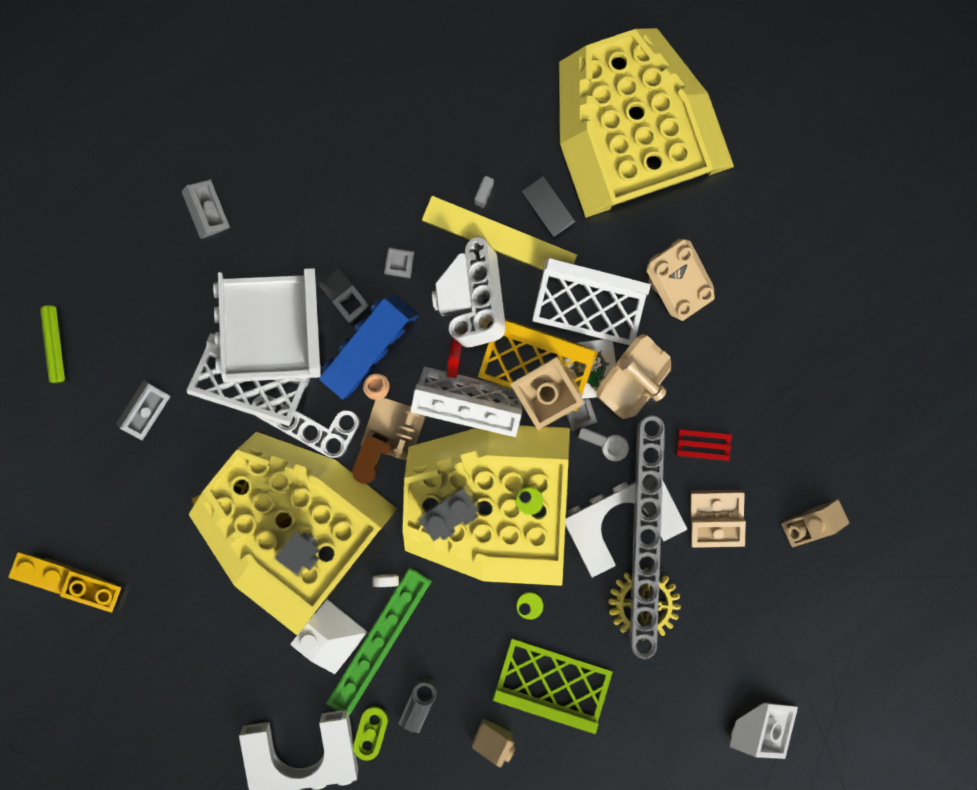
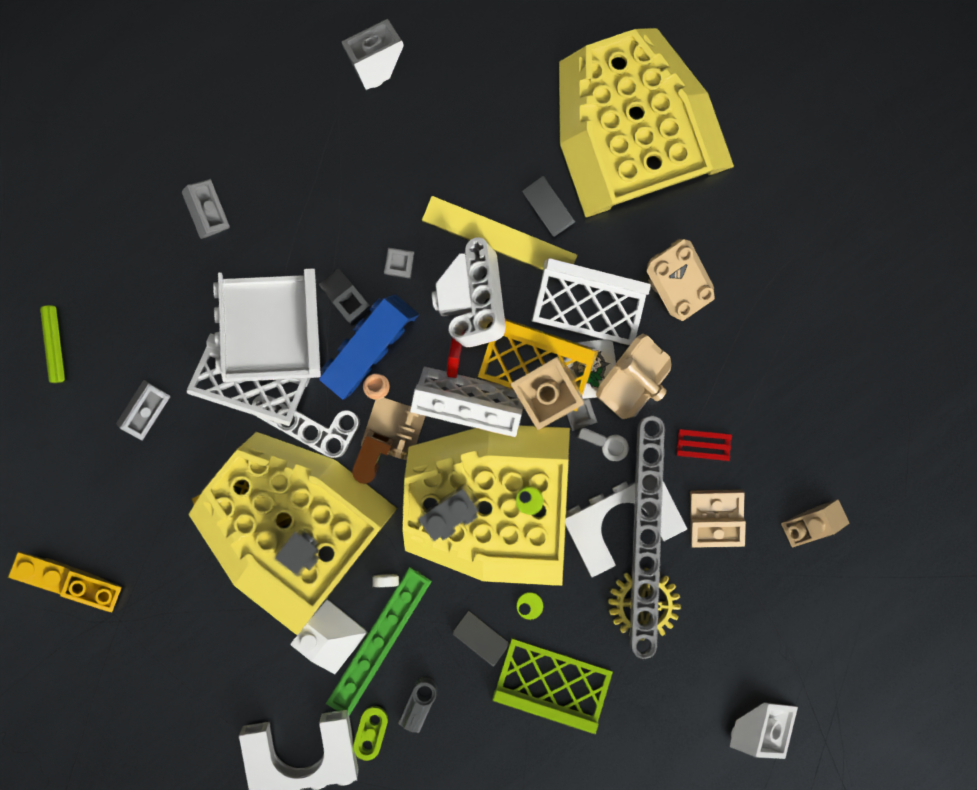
tan slope [472,718,515,767] -> none
light grey tile [474,176,494,208] -> none
none -> white slope [341,19,404,90]
none -> dark grey slope [452,611,510,667]

